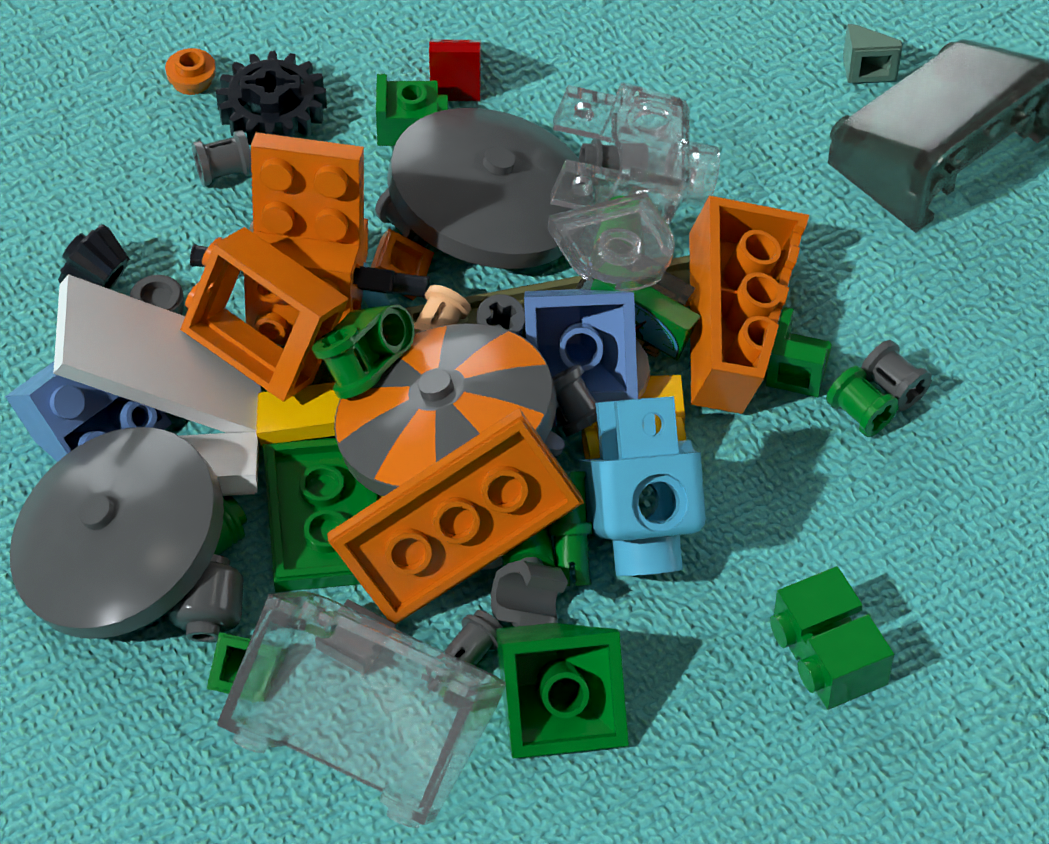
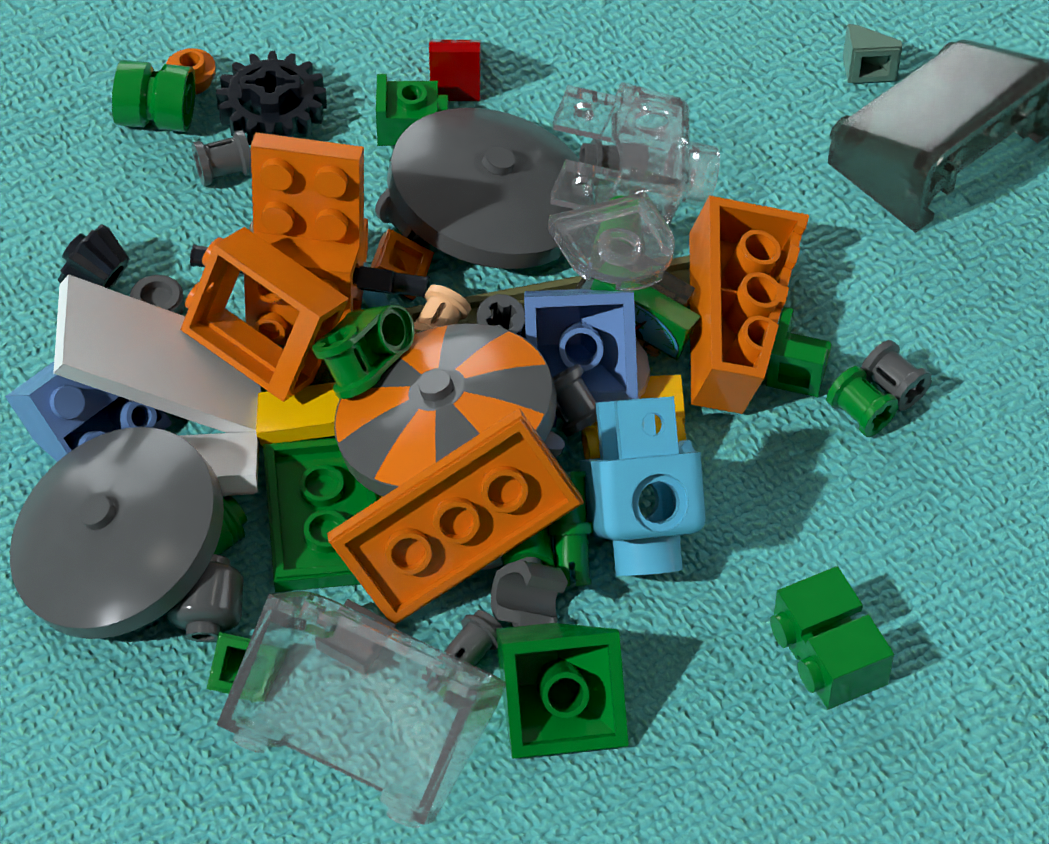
none -> green wheel [112,60,196,132]

